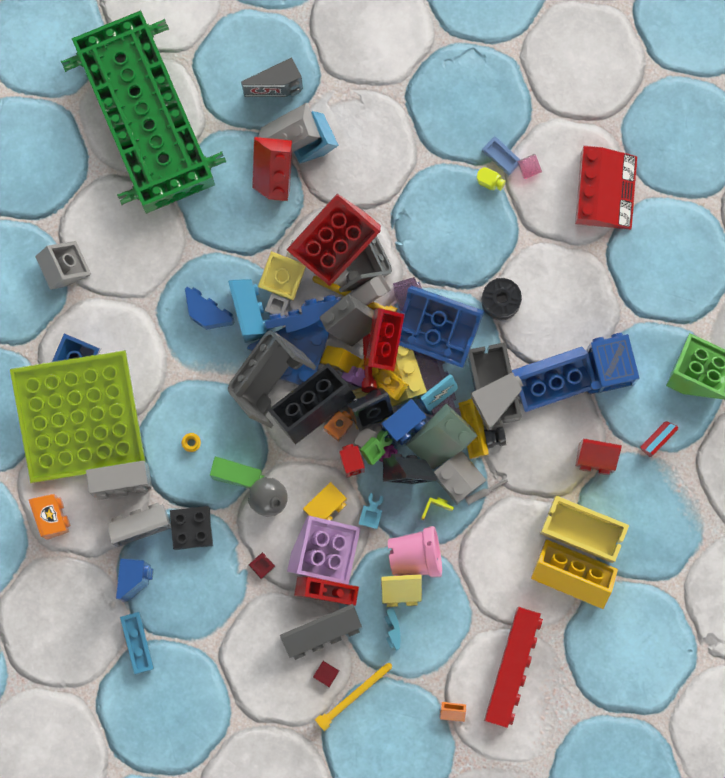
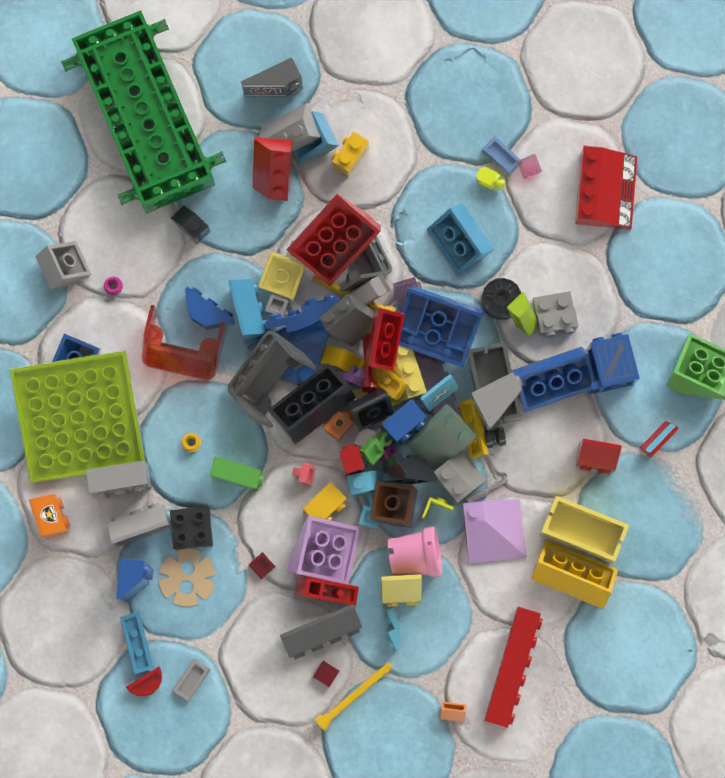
dark grey cylinder [248,477,288,517] -> none
none -> dark pink plate [104,276,123,296]
none -> red plate [126,666,162,696]
none -> clear red windscreen [141,305,228,381]
none -> tan piece [158,549,216,607]
none -> black slope [170,205,210,244]
none -> light grey tile [172,659,211,703]
none -> coral tile [292,463,316,486]
none -> yellow brick [332,131,369,177]
none -> medium azure slope [347,470,383,497]
none -> reddish brown slope [370,481,418,528]
none -> dark azure slope [427,203,494,275]
none -> lavender slope [462,499,527,563]
none -> lime brick [507,292,537,337]
none -> light grey plate [533,291,579,337]

